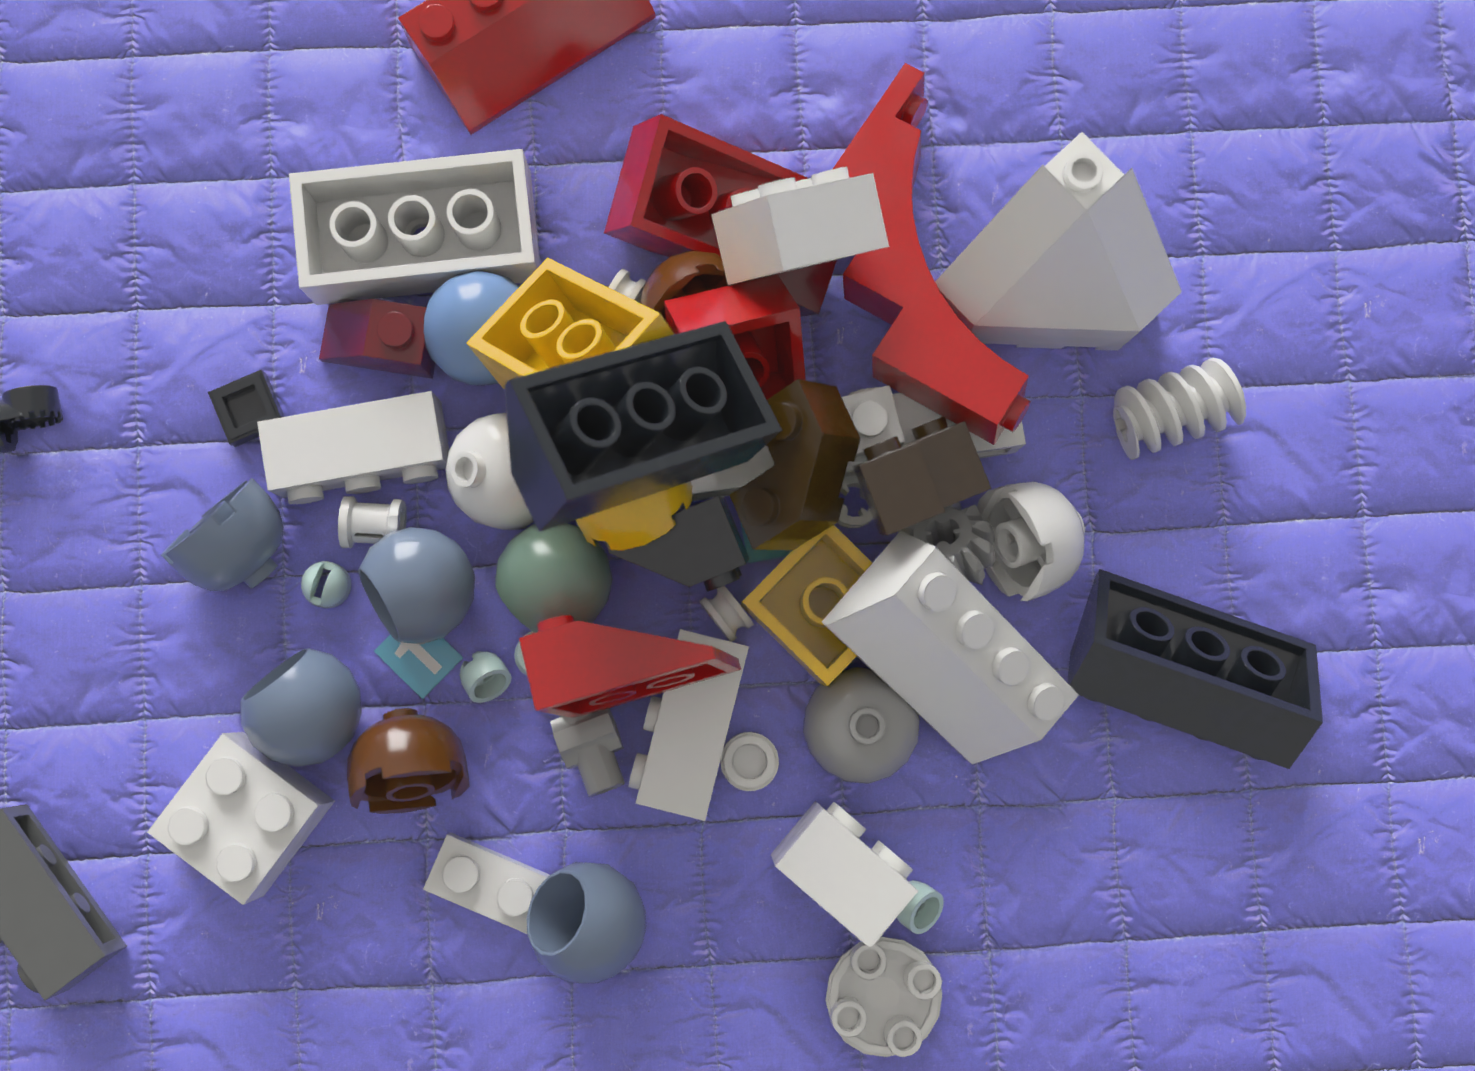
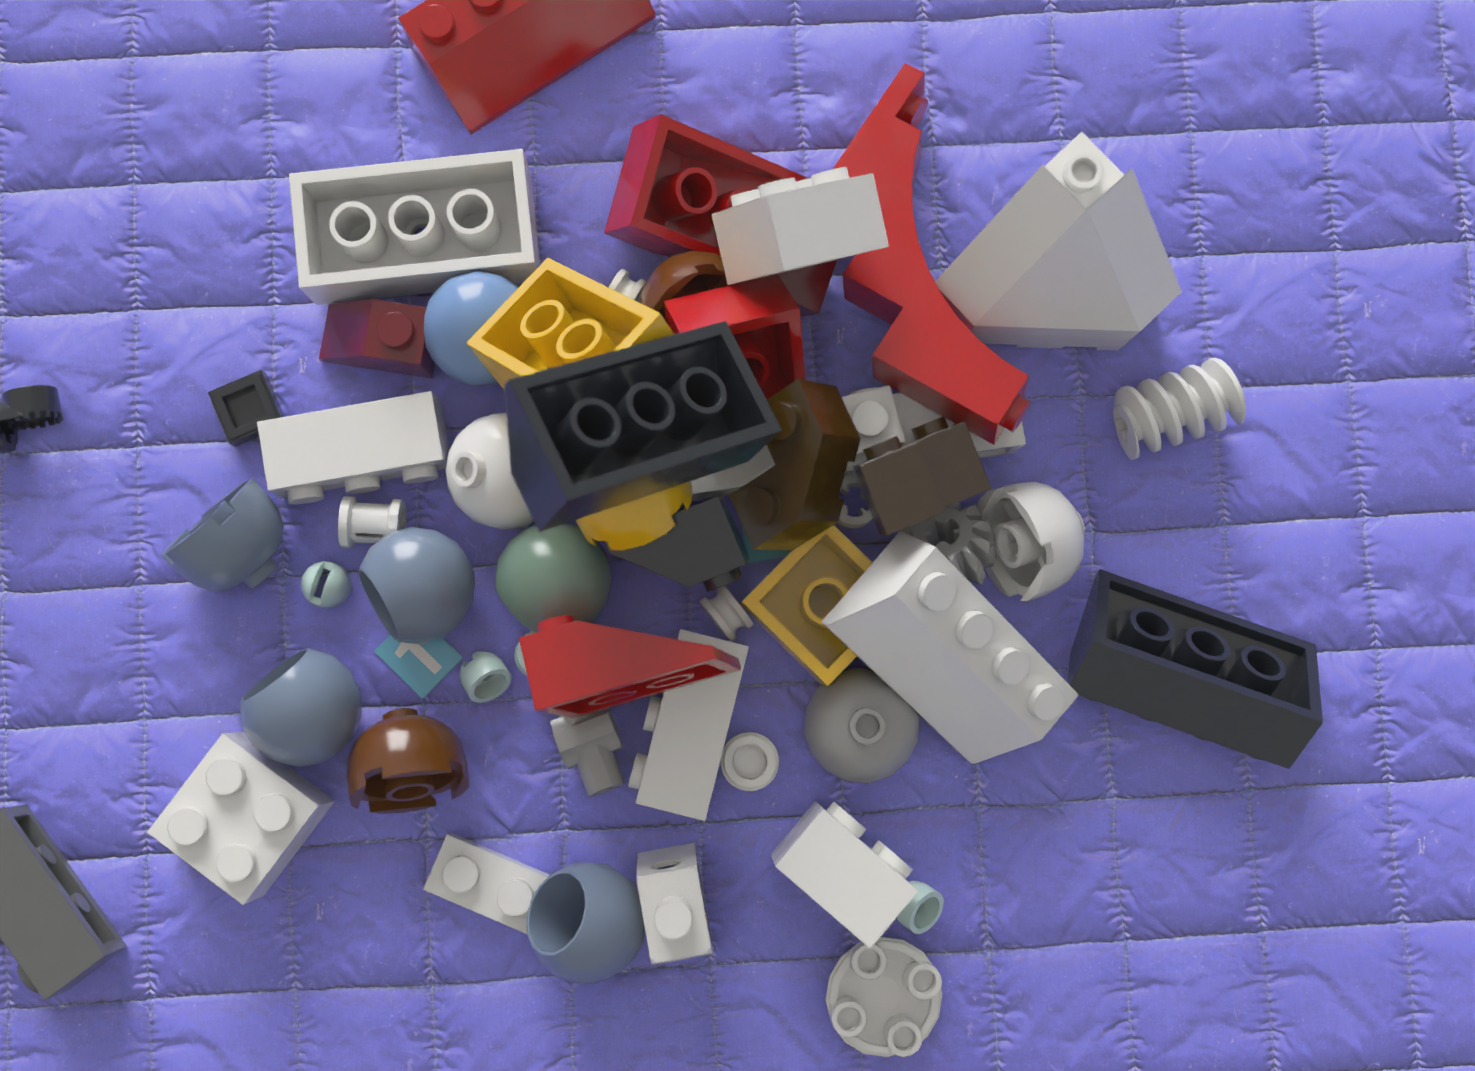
none -> white torso [636,842,715,965]

